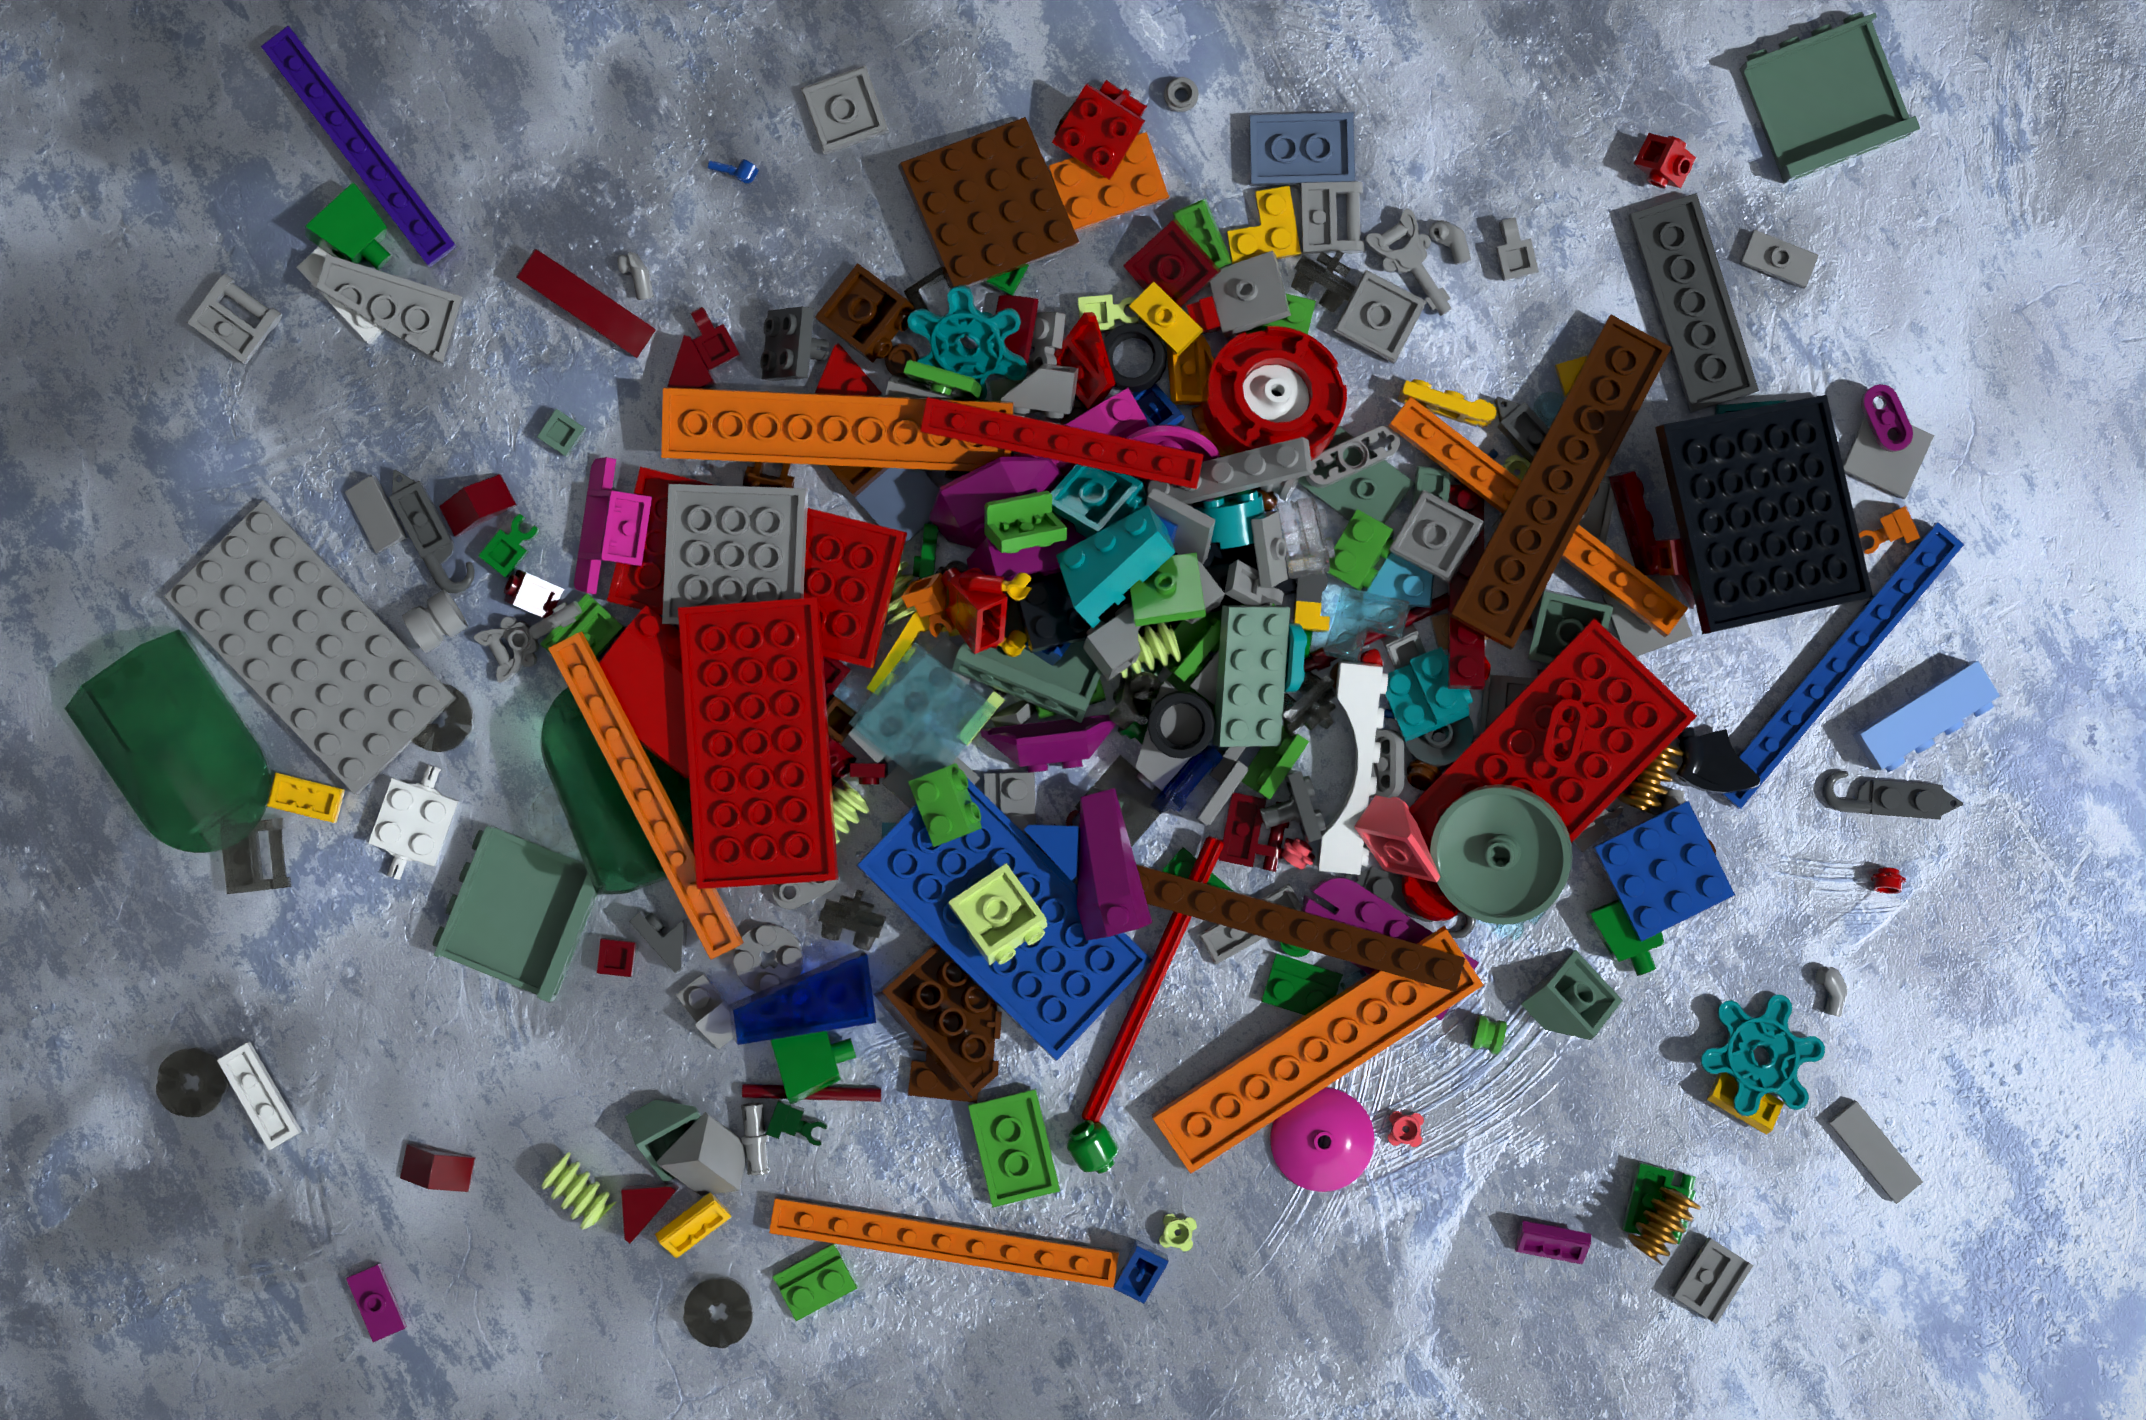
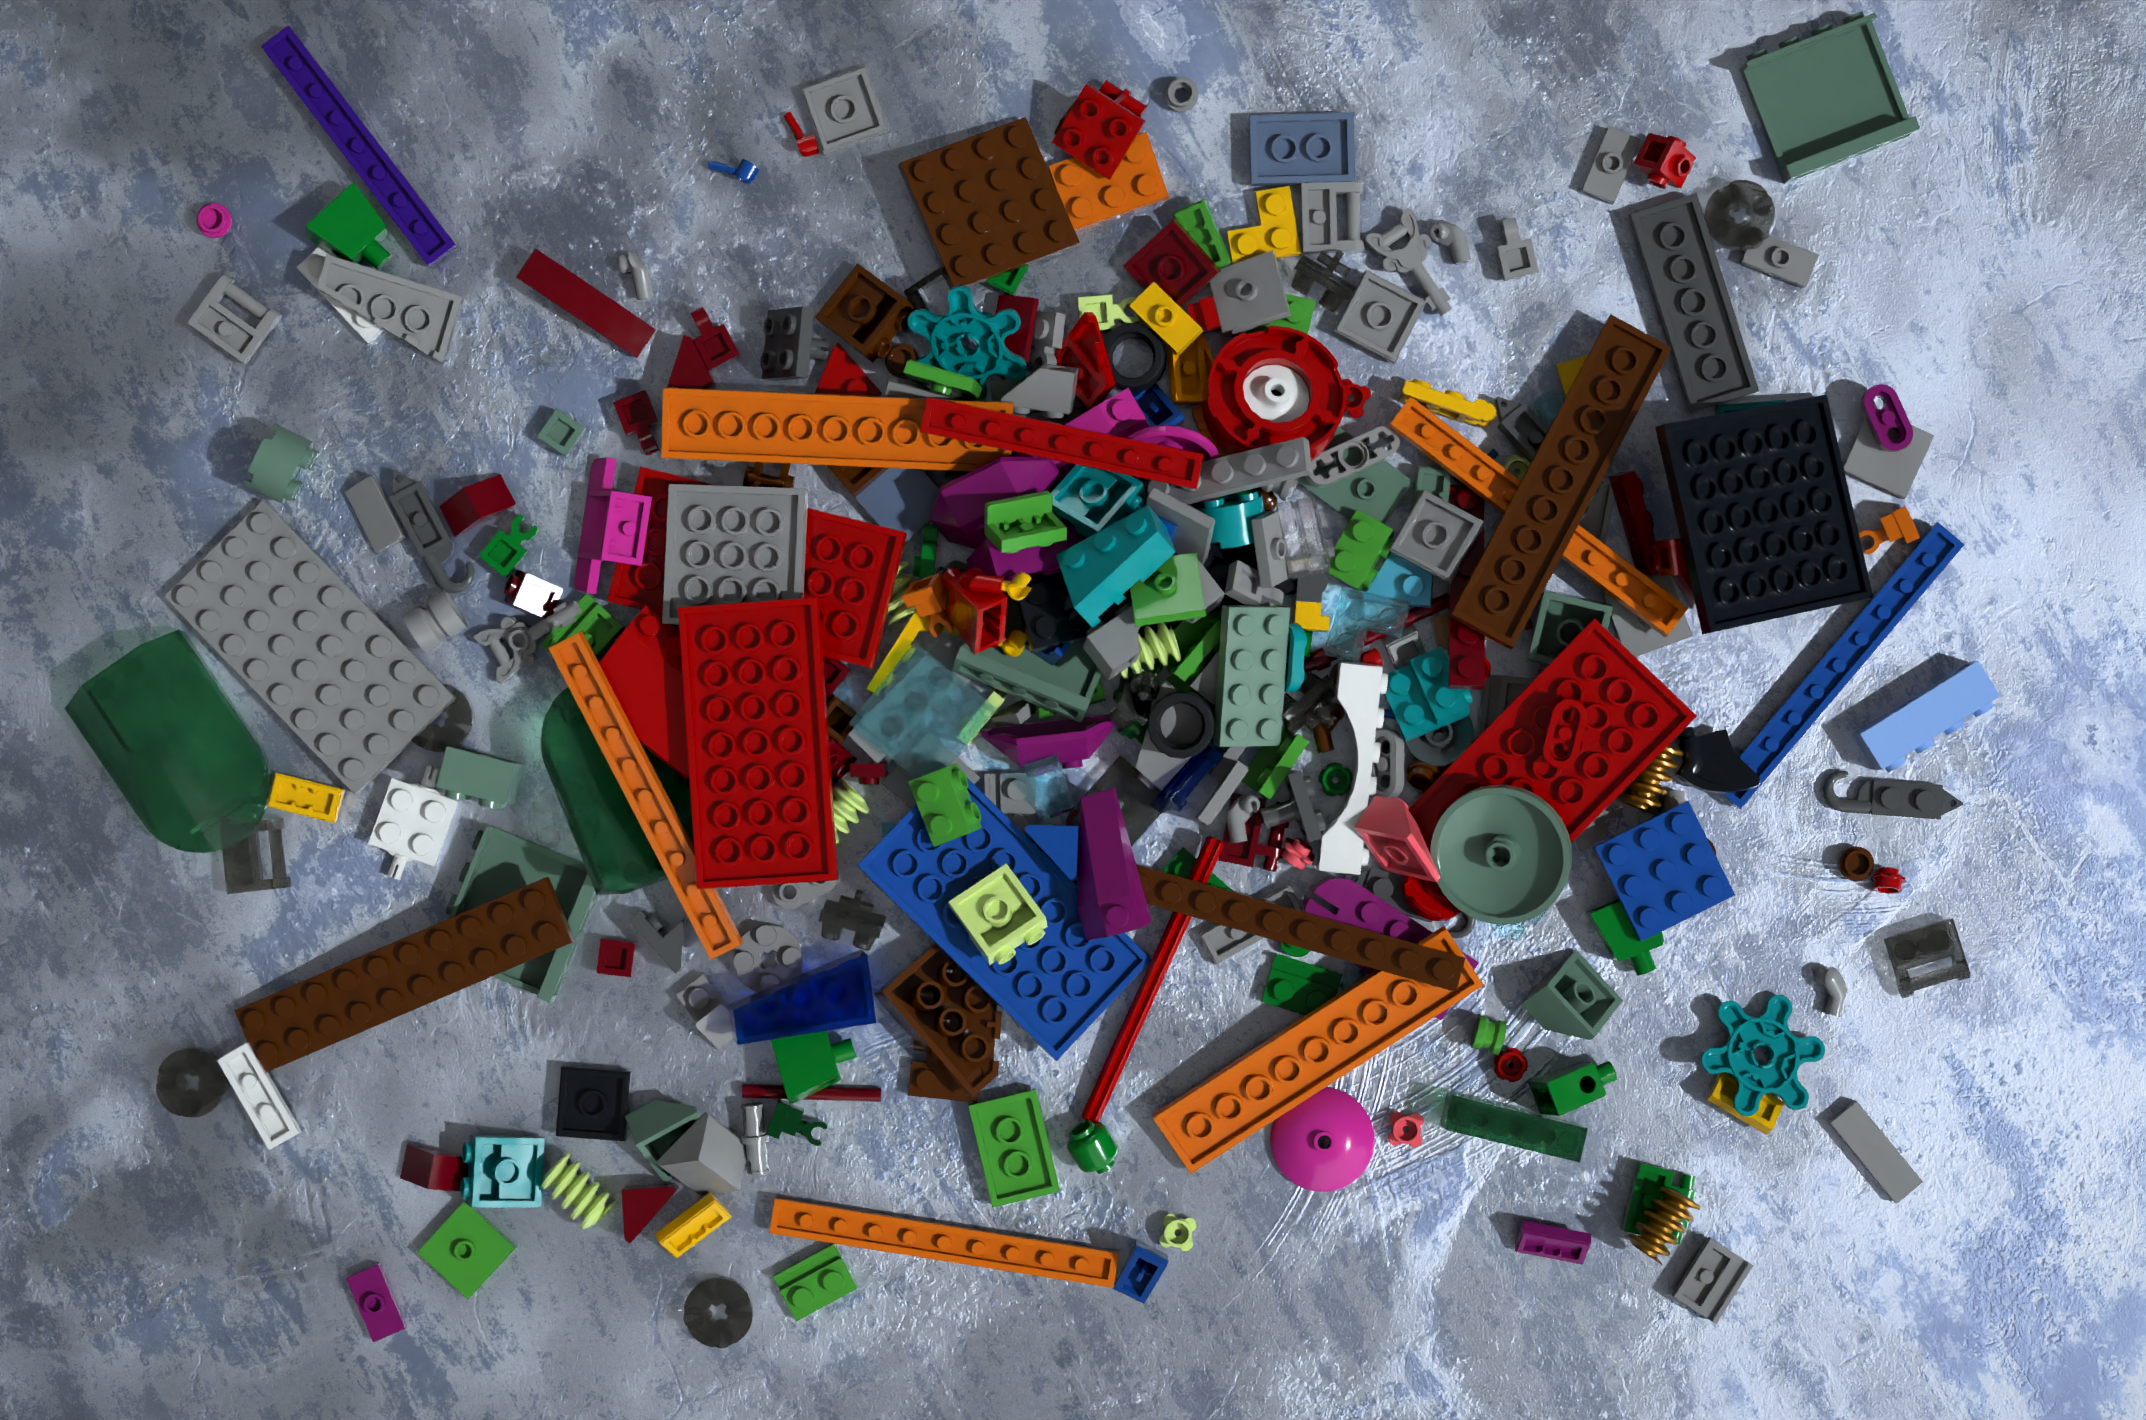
none -> dark pink plate [197,203,232,238]
none -> reddish brown plate [234,877,575,1072]
none -> sand green brick [244,423,319,504]
none -> bright green plate [417,1200,517,1299]
none -> sand green brick [436,746,526,810]
none -> teal plate [460,1134,545,1208]
none -> black plate [556,1066,632,1141]
none -> dark red plate [613,390,660,456]
none -> red hand [783,112,819,157]
none -> clear light blue tile [1023,754,1075,820]
none -> light grey arm [1226,794,1260,844]
none -> reddish brown arm [1311,703,1344,754]
none -> green plate [1318,762,1353,797]
none -> red plate [1342,379,1371,419]
none -> clear green brick [1439,1092,1588,1163]
none -> red plate [1494,1048,1528,1082]
none -> green torso [1528,1061,1617,1116]
none -> light grey plate [1581,126,1641,205]
none -> clear smoke plate [1705,180,1776,251]
none -> reddish brown plate [1838,846,1874,881]
none -> clear smoke plate [1884,918,1970,998]

